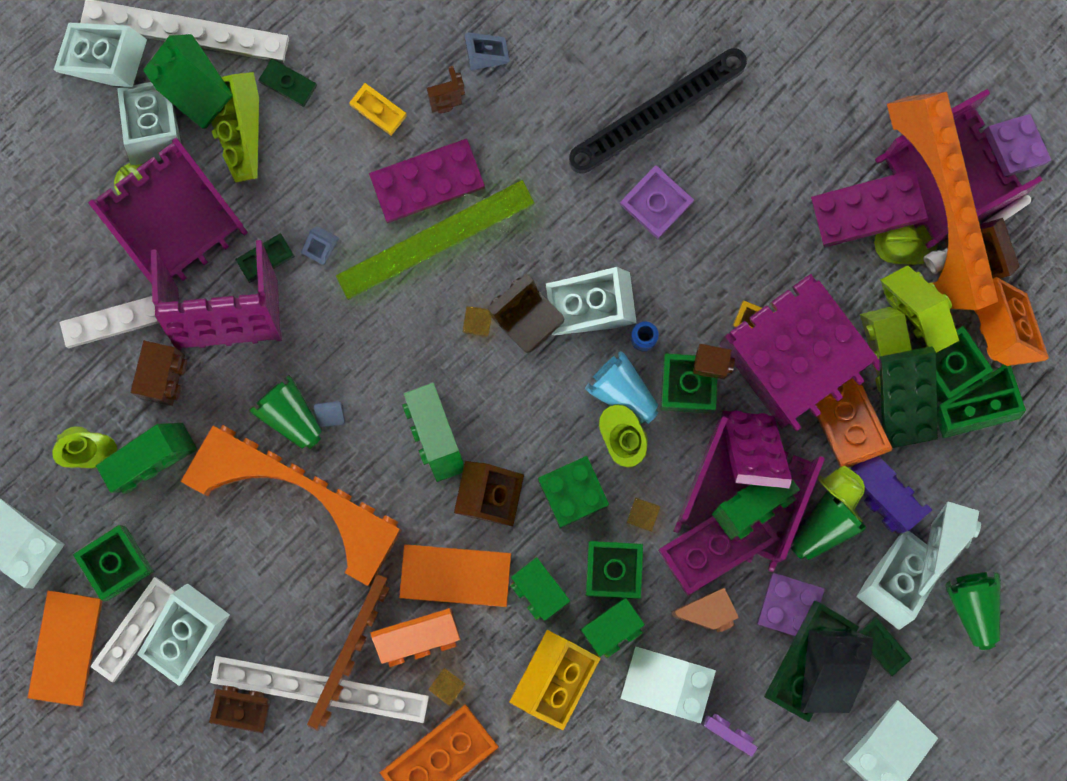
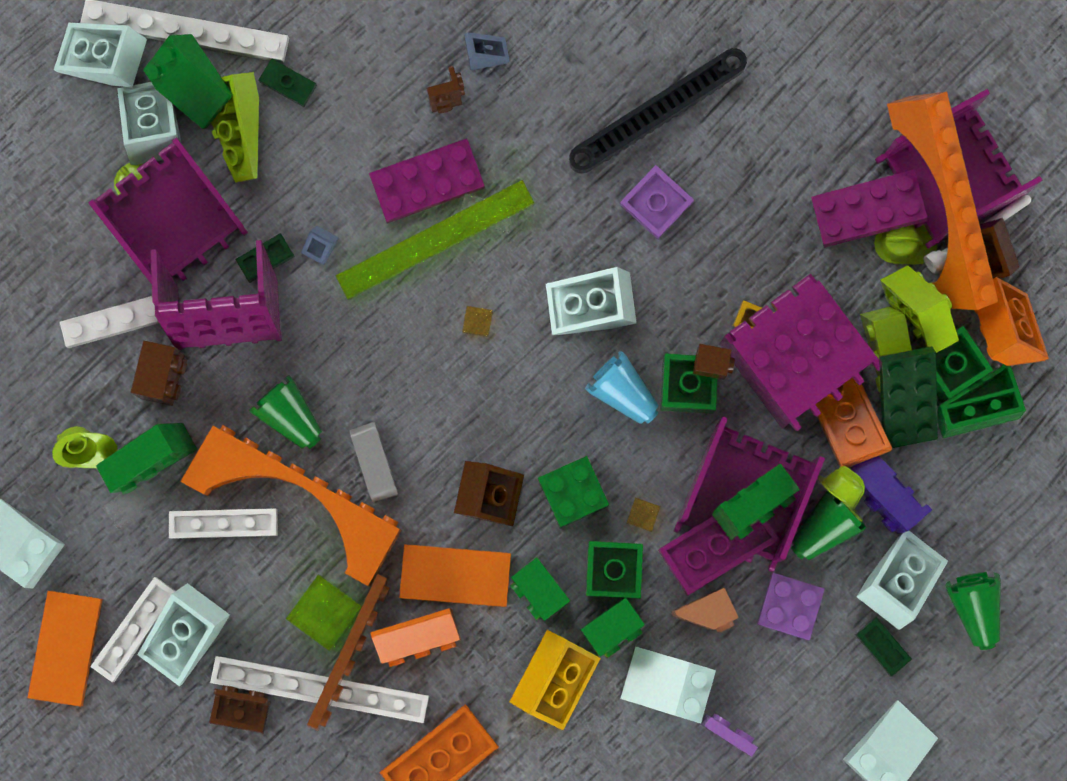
green brick [73,525,154,601] -> none
sand blue slope [314,401,345,427] -> none
yellow plate [349,83,407,136] -> none
wedge [402,382,464,482] -> none
clear yellow tile [428,668,466,706] -> none
dark brown bracket [487,273,565,353] -> none
lime piece [599,404,648,467] -> none
blue brick [631,321,659,352] -> none
magenta plate [721,410,792,488] -> none
dark green plate [764,601,859,722] -> none
black slope [801,630,873,713] -> none
light aqua slope [918,502,981,596] -> none
medium lavender plate [983,114,1051,177] -> none
none -> white plate [169,509,278,539]
none -> clear neon green brick [286,574,363,651]
none -> light grey beam [349,422,398,503]

